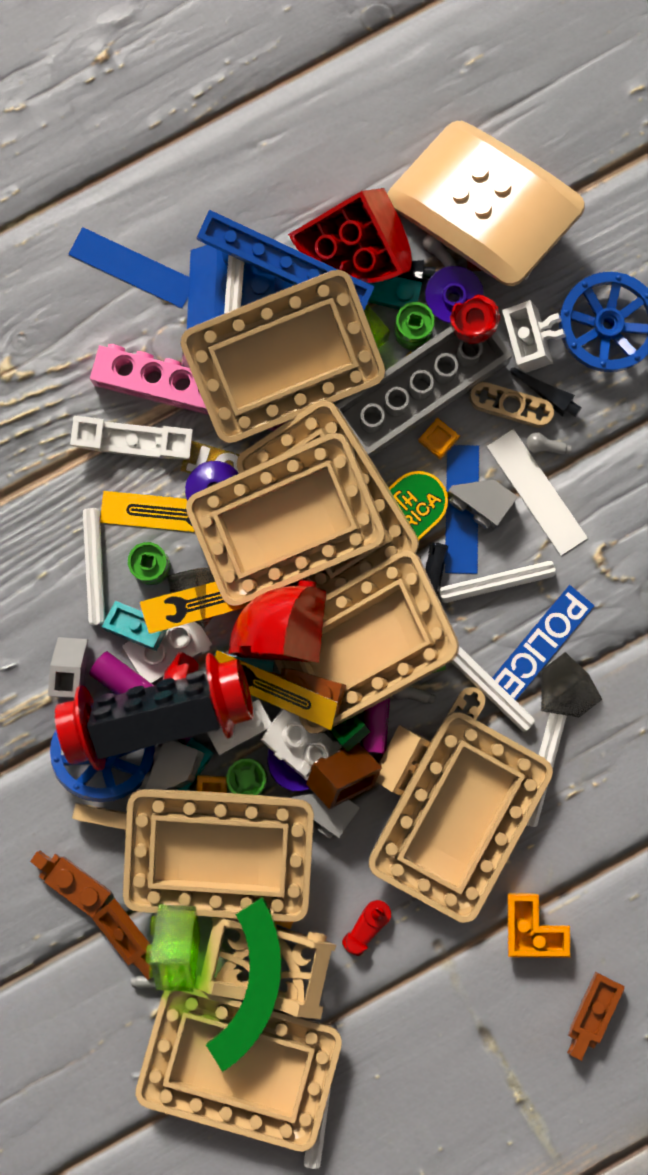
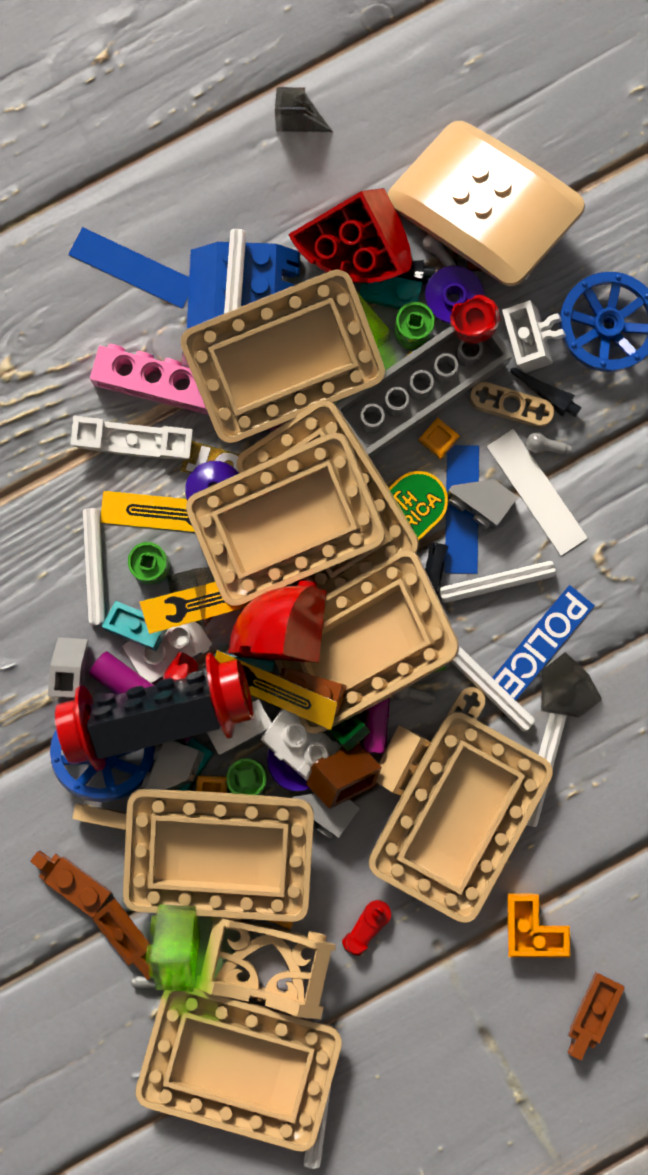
blue plate [196,210,374,310] -> none
green tile [206,896,282,1072] -> none
none -> clear smoke slope [275,87,333,132]

